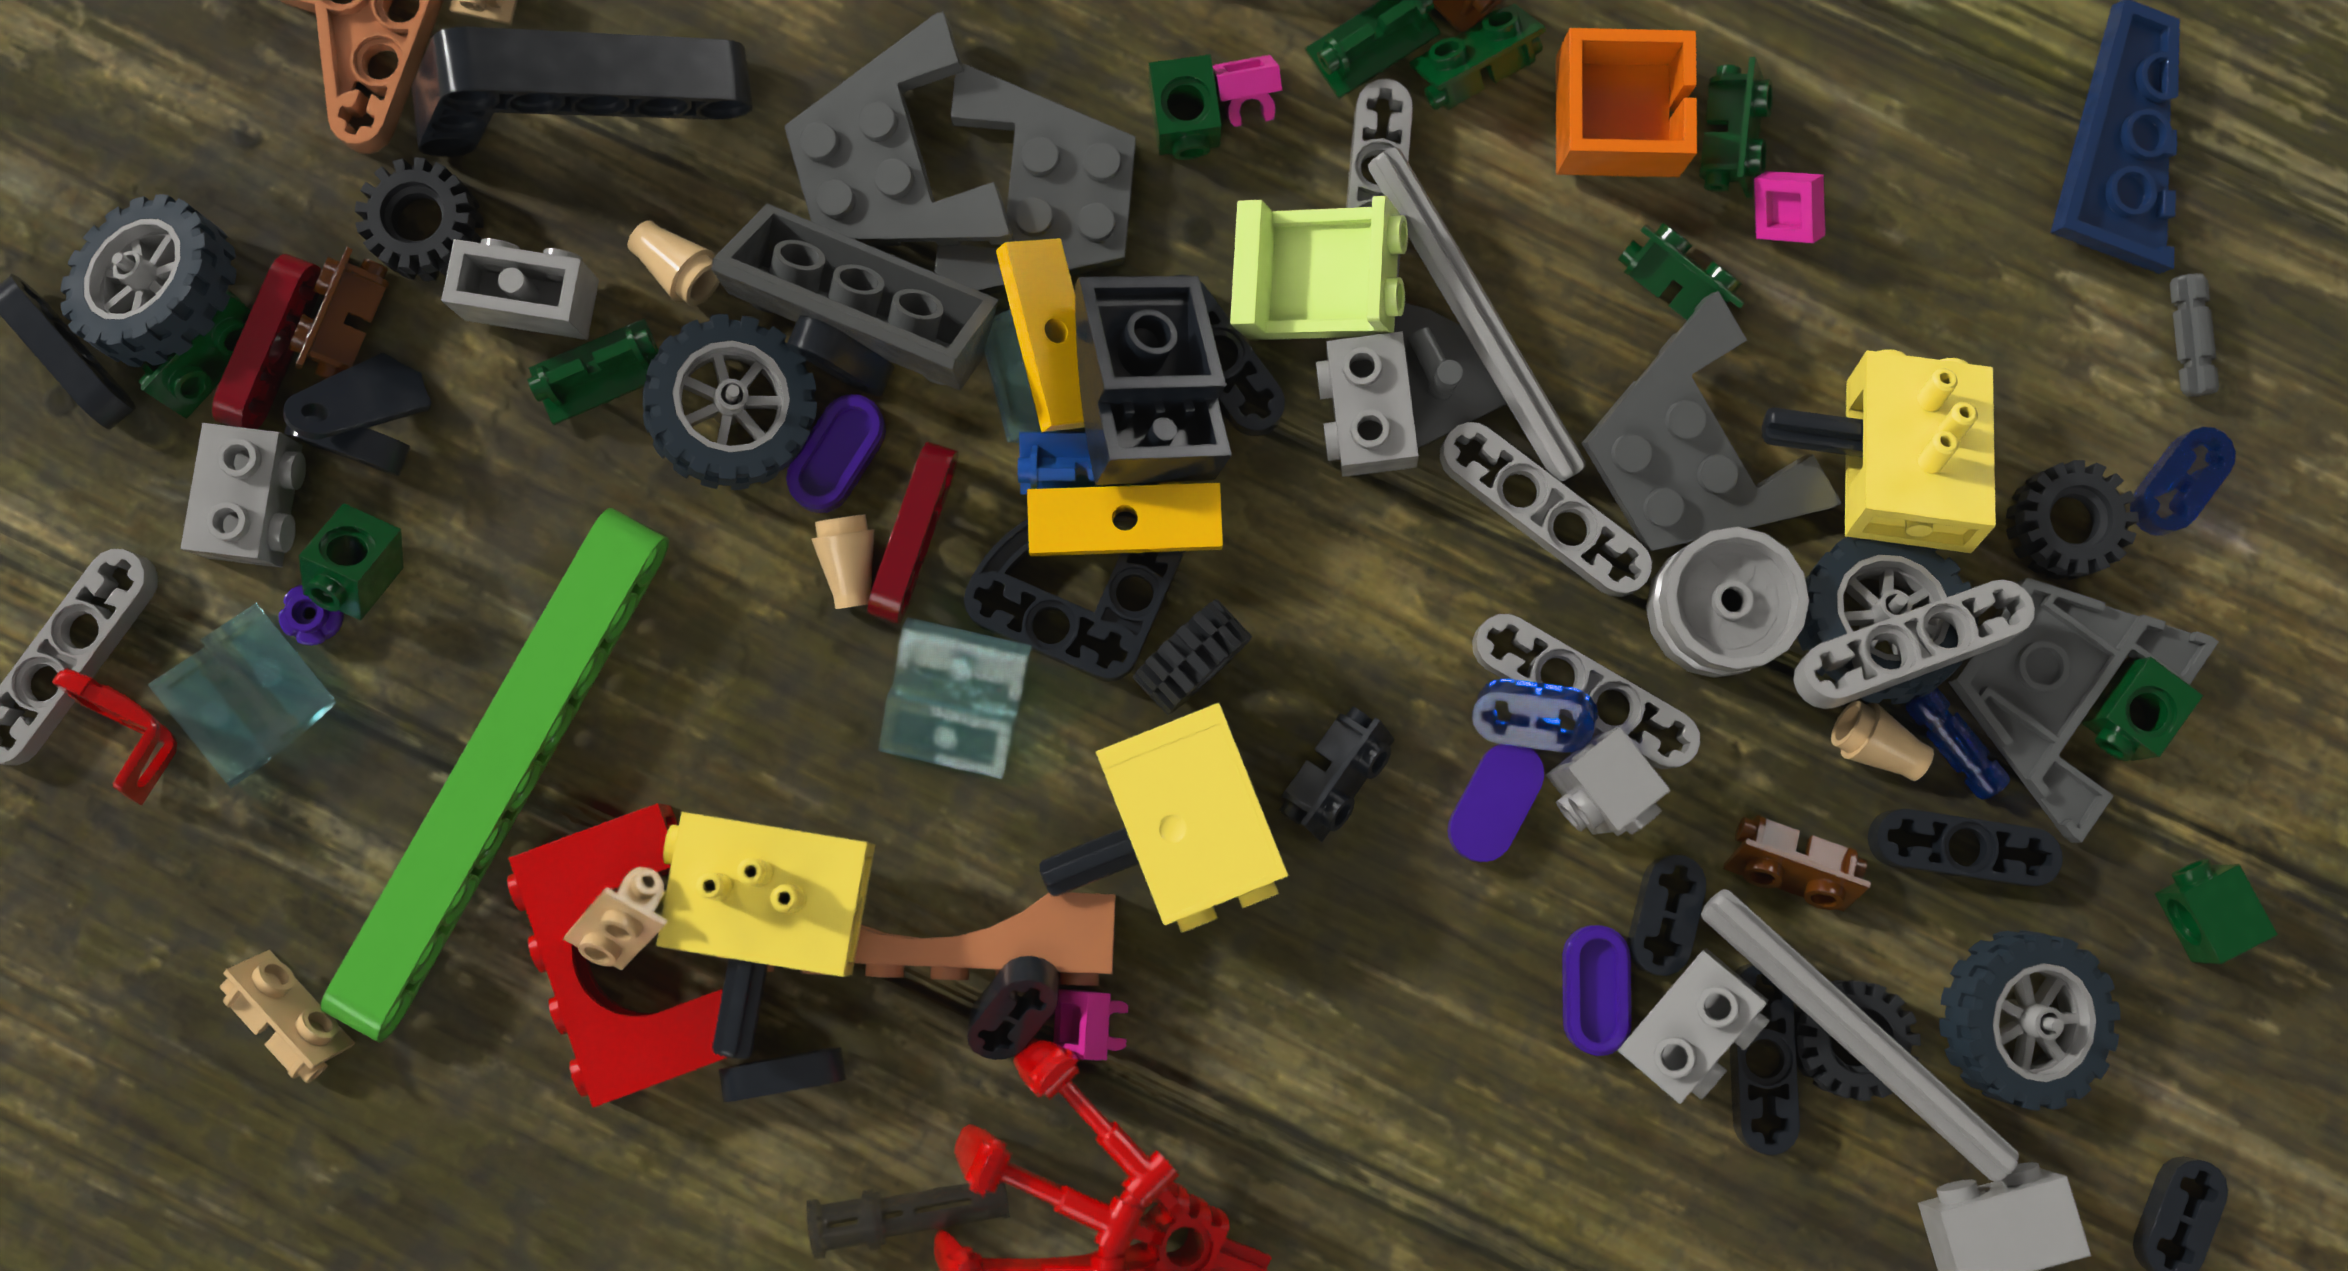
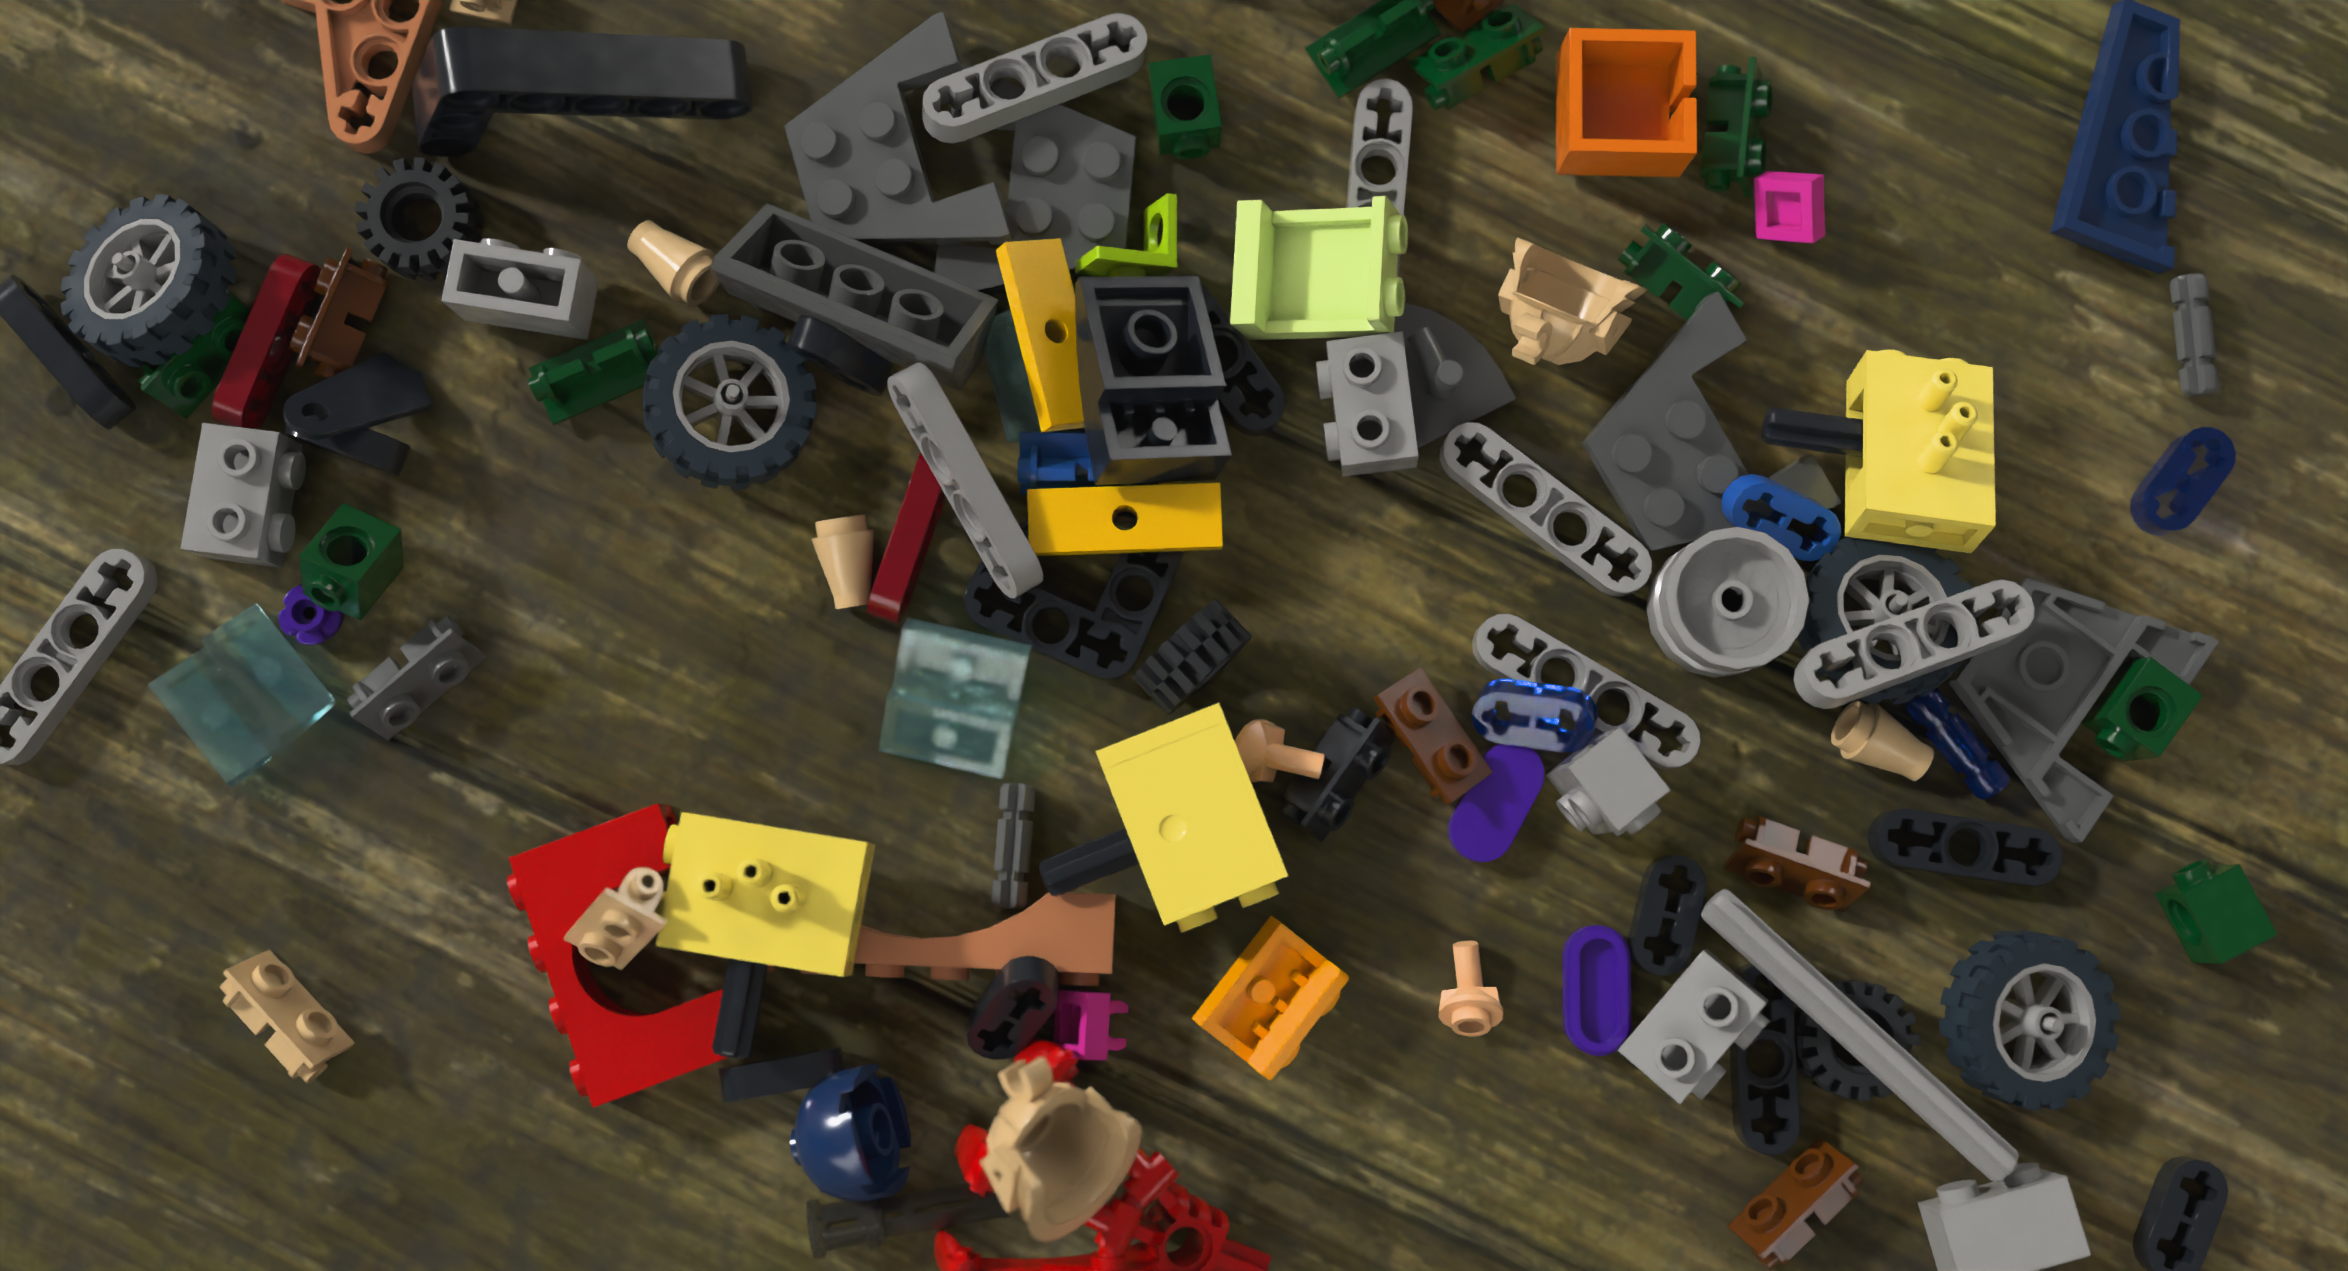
red piece [52,668,177,805] -> none
bright green beam [321,508,669,1043] -> none
dark purple tile [787,394,886,513] -> none
dark pink tile [1212,55,1282,127] -> none
light grey axle [1368,147,1585,482] -> none
black tyre [2006,460,2139,580] -> none
none -> dark grey hinge [347,615,486,741]
none -> dark blue cylinder [790,1063,911,1202]
none -> light grey beam [887,362,1043,599]
none -> light grey beam [923,13,1148,143]
none -> tan helmet [980,1057,1142,1242]
none -> dark grey axle [991,783,1036,909]
none -> lime bracket [1075,193,1177,277]
none -> light orange bracket [1191,915,1349,1080]
none -> light nougat plate [1235,719,1324,783]
none -> reddish brown hinge [1373,667,1493,805]
none -> light nougat plate [1439,940,1503,1037]
none -> tan helmet [1498,238,1647,365]
none -> blue beam [1721,474,1841,561]
none -> reddish brown hinge [1727,1137,1864,1271]

